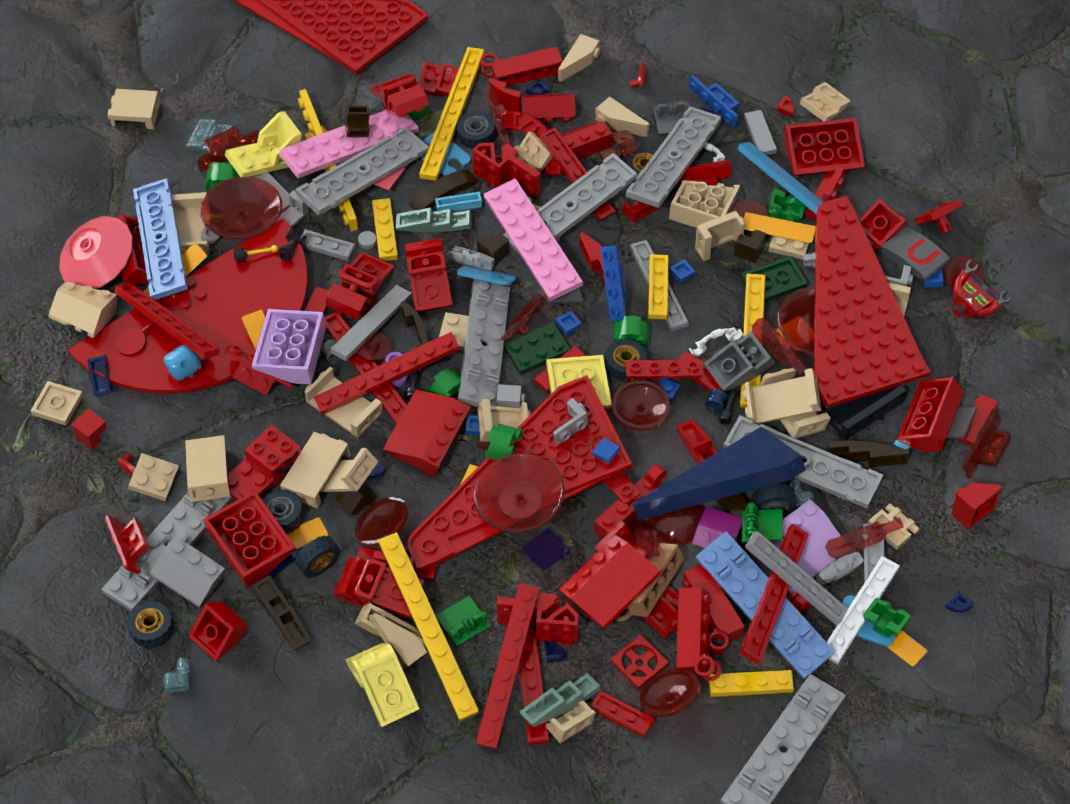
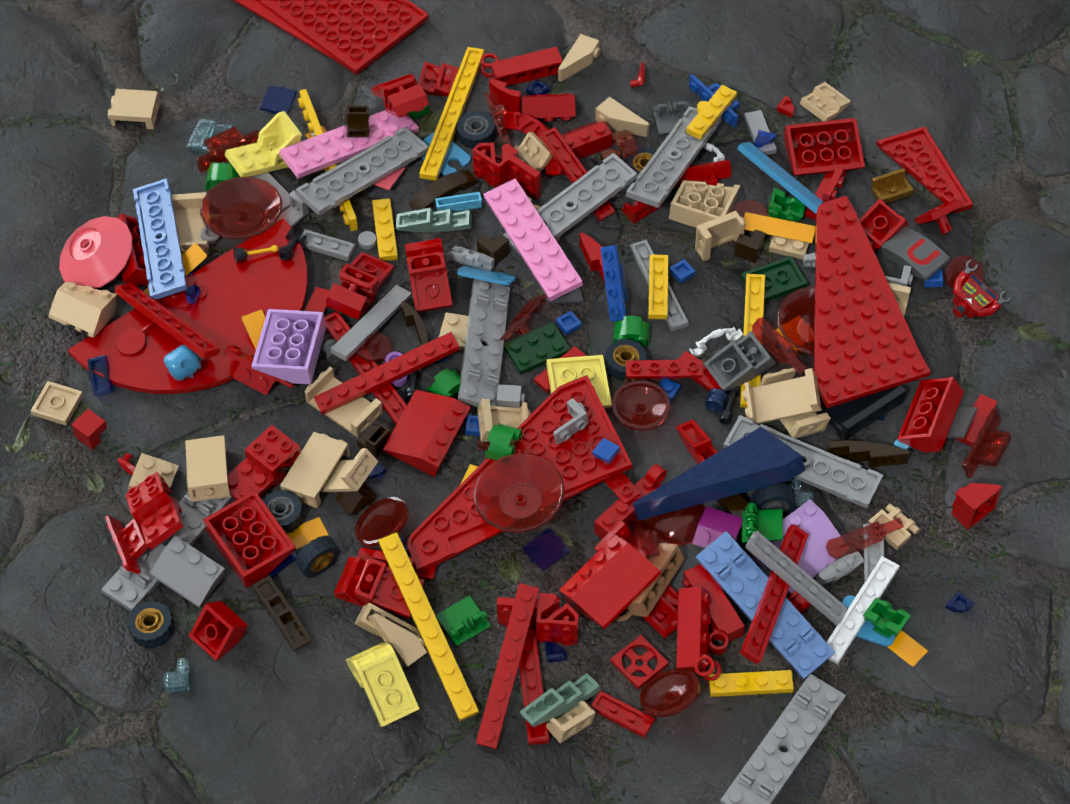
none -> red piece [125,472,184,550]
none -> clear blue tile [185,285,200,304]
none -> clear blue piece [260,85,297,115]
none -> dark brown piece [357,423,391,459]
none -> yellow hinge [686,85,737,140]
none -> clear blue tile [754,130,776,148]
none -> pearl gold bracket [871,168,914,204]
none -> red wing [876,126,973,213]

